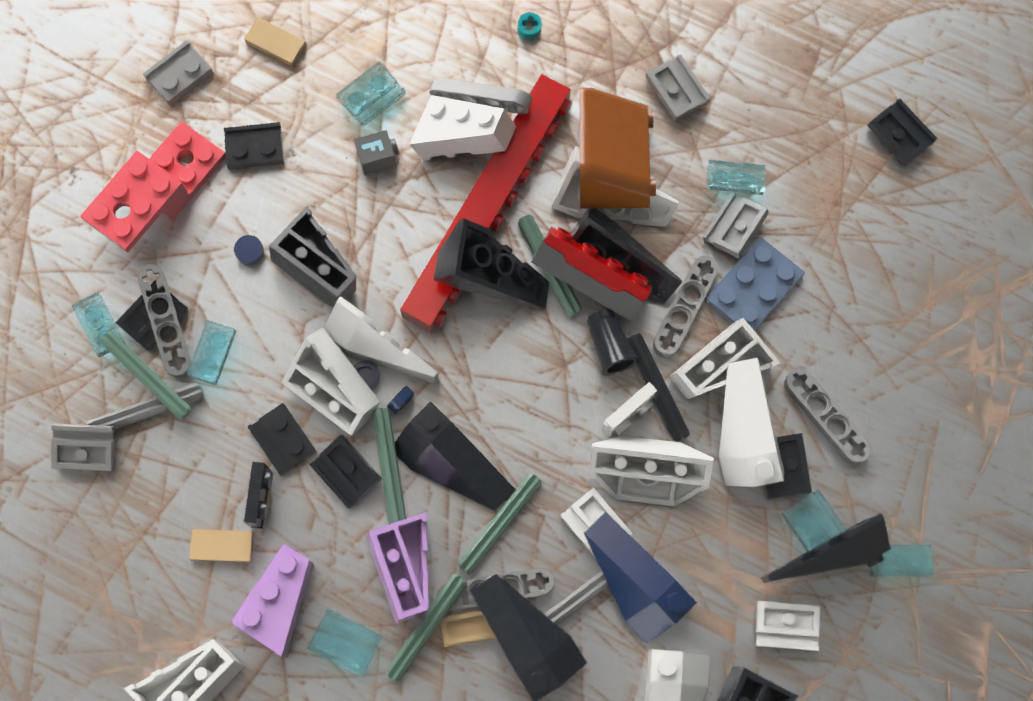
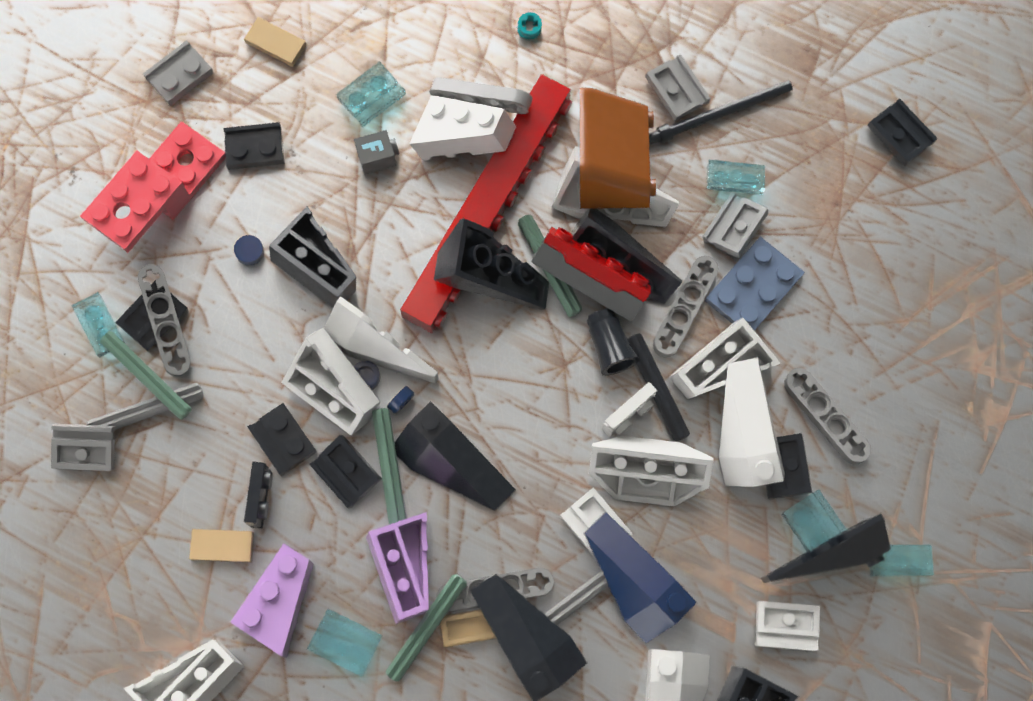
clear light blue plate [187,320,237,385] -> none
sand green axle [458,473,542,574] -> none
none -> black bar [649,80,793,145]

